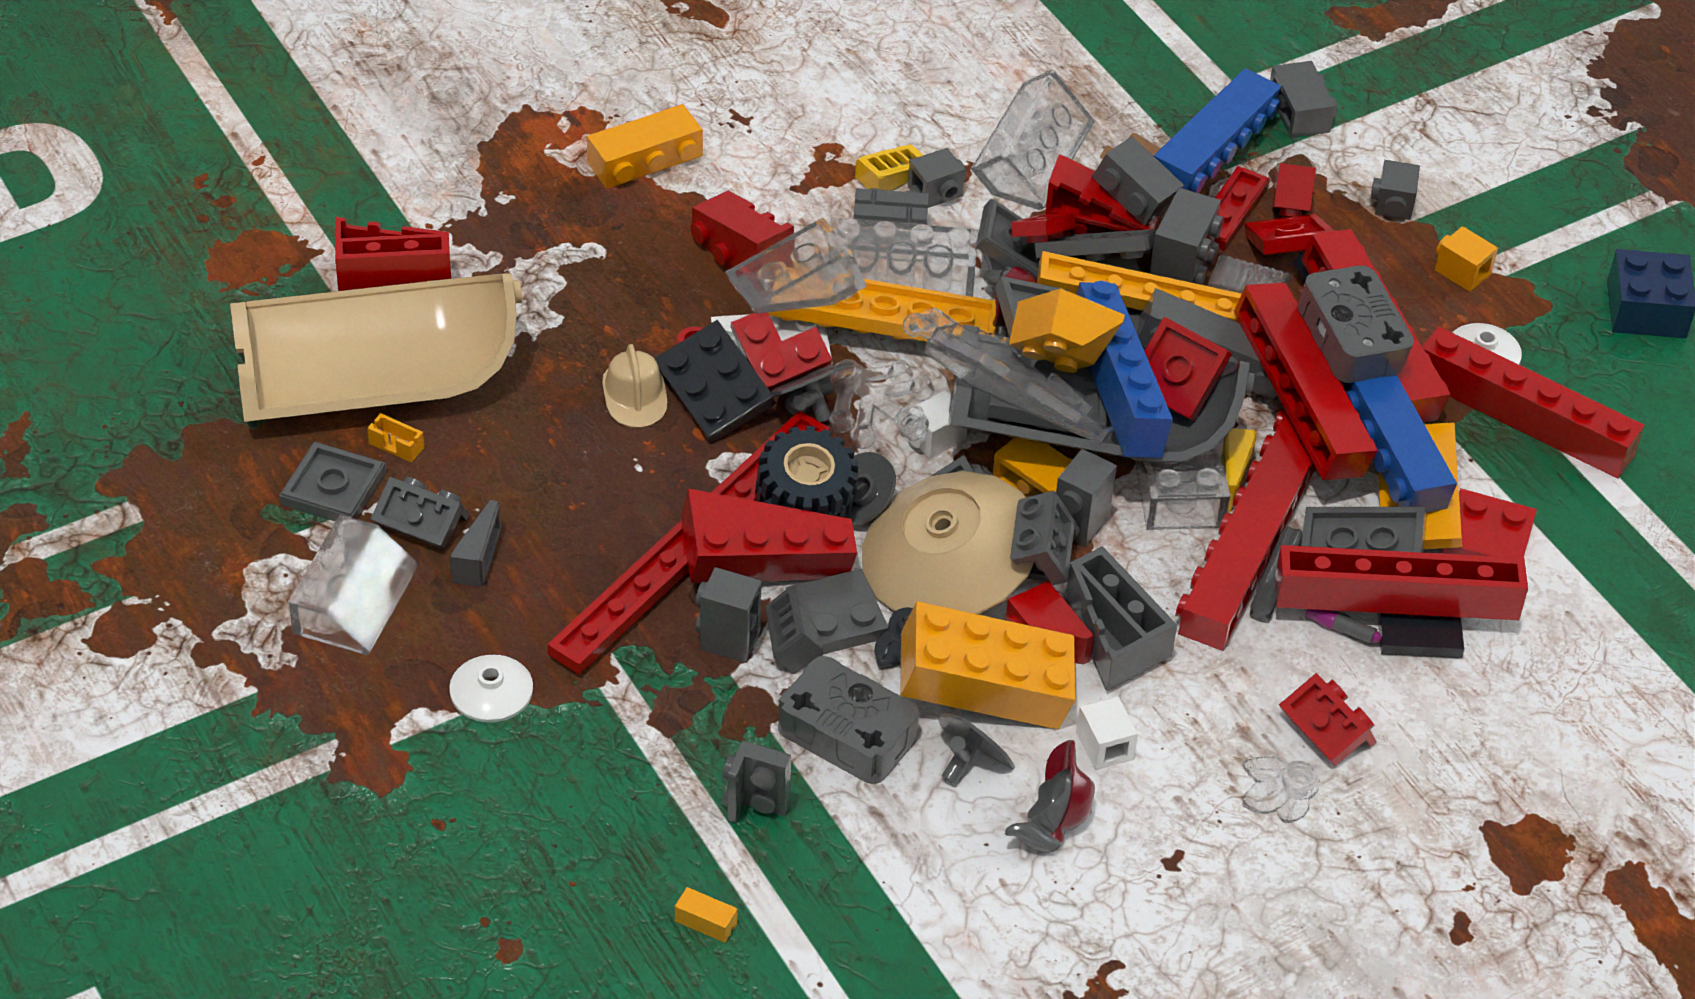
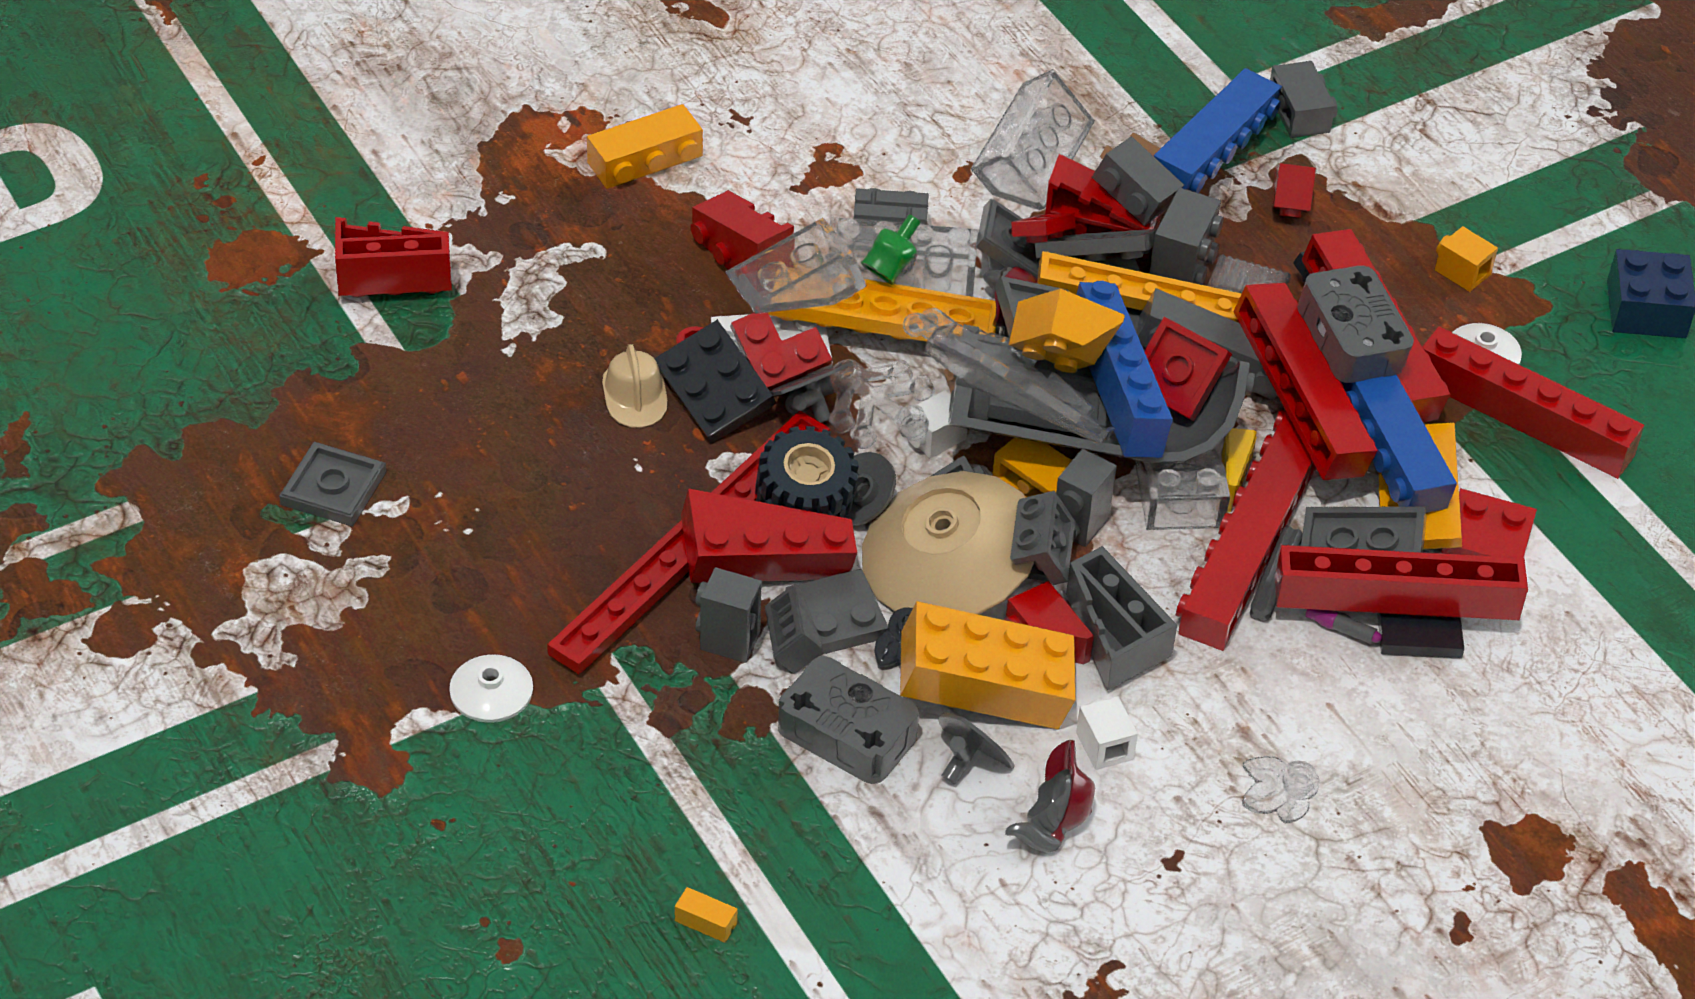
tan panel [230,273,522,422] -> none
clear slope [288,515,417,655] -> none
light orange piece [367,413,424,463] -> none
dark grey bracket [370,477,470,550] -> none
dark grey slope [449,500,502,587] -> none
dark grey bracket [722,741,791,823] -> none
yellow slope [855,144,923,191] -> none
dark grey brick [907,148,966,208] -> none
red tile [1214,166,1270,251] -> none
red plate [1245,214,1334,255] -> none
red bracket [1279,673,1377,767] -> none
dark grey brick [1370,159,1420,220] -> none
none -> green piece [861,214,921,285]

